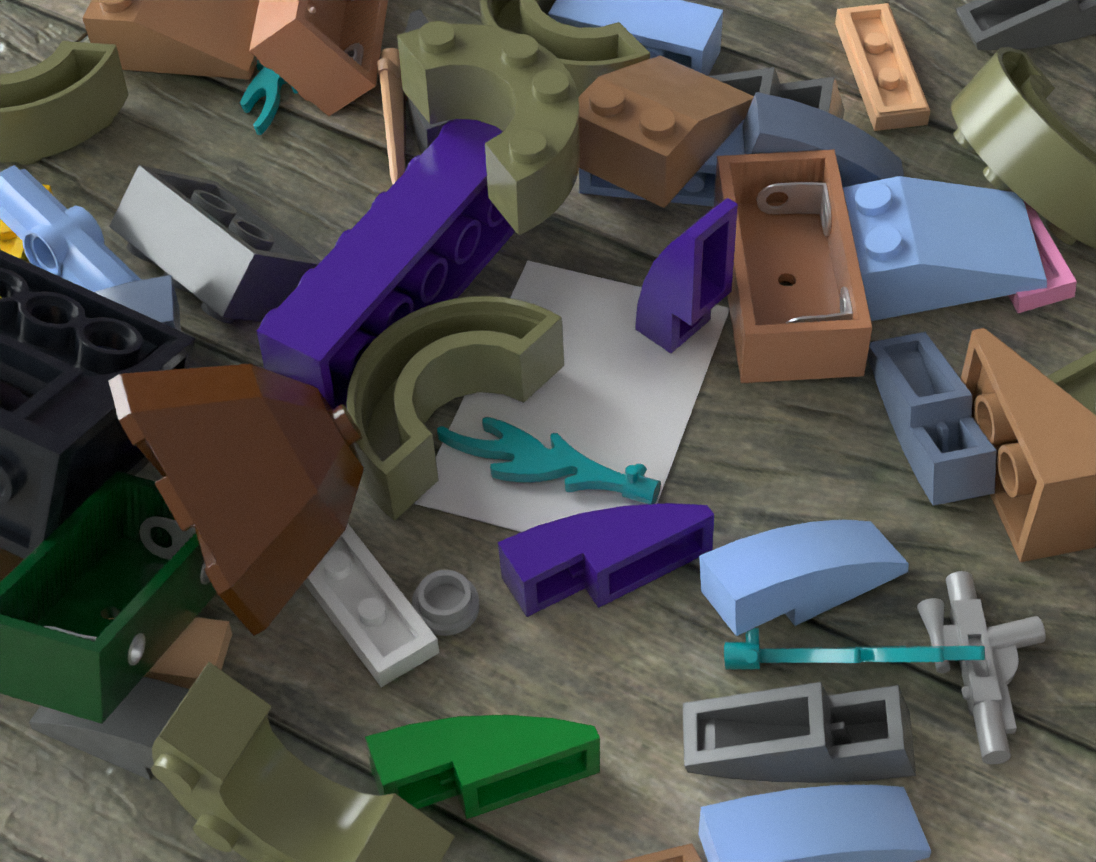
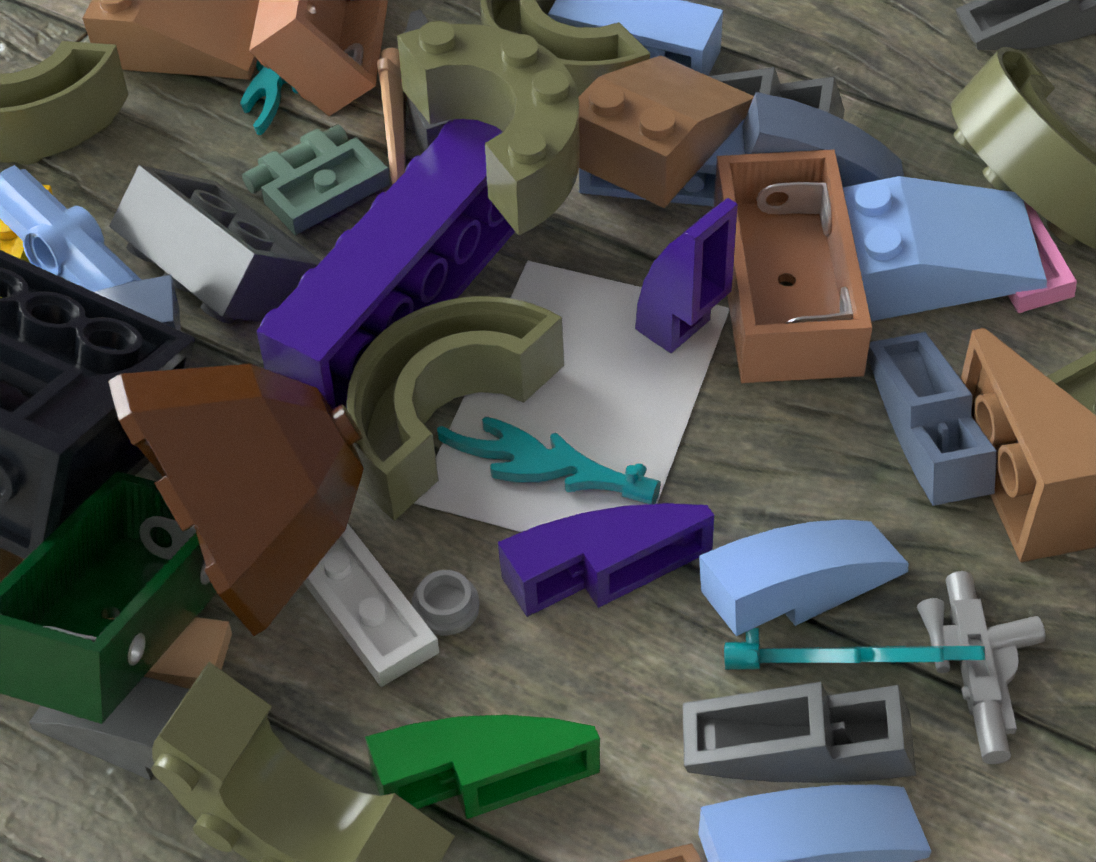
light nougat tile [835,3,930,131] -> none
none -> sand green plate [242,124,390,236]

